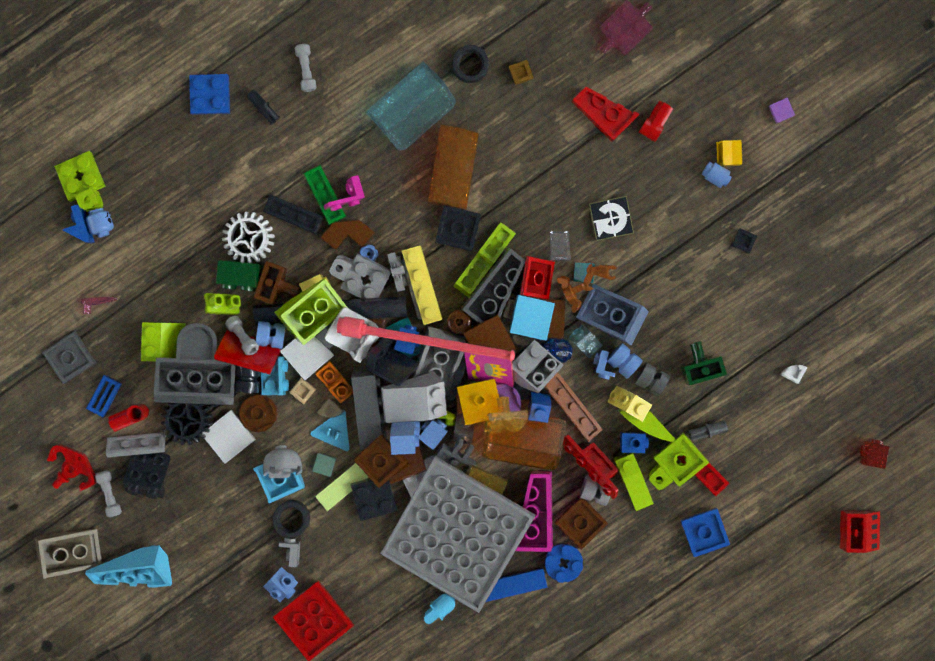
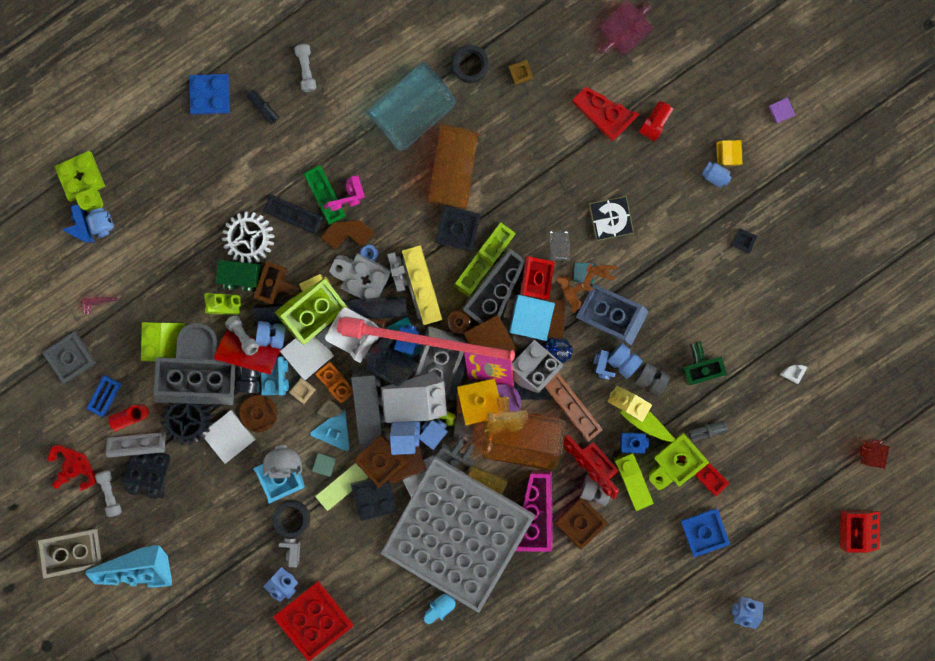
blue tile [486,568,548,602] -> none
blue brick [528,392,551,423] -> none
blue plate [545,543,583,583] -> none
clear light blue bracket [569,325,603,358] -> none
none -> medium blue brick [732,597,763,629]

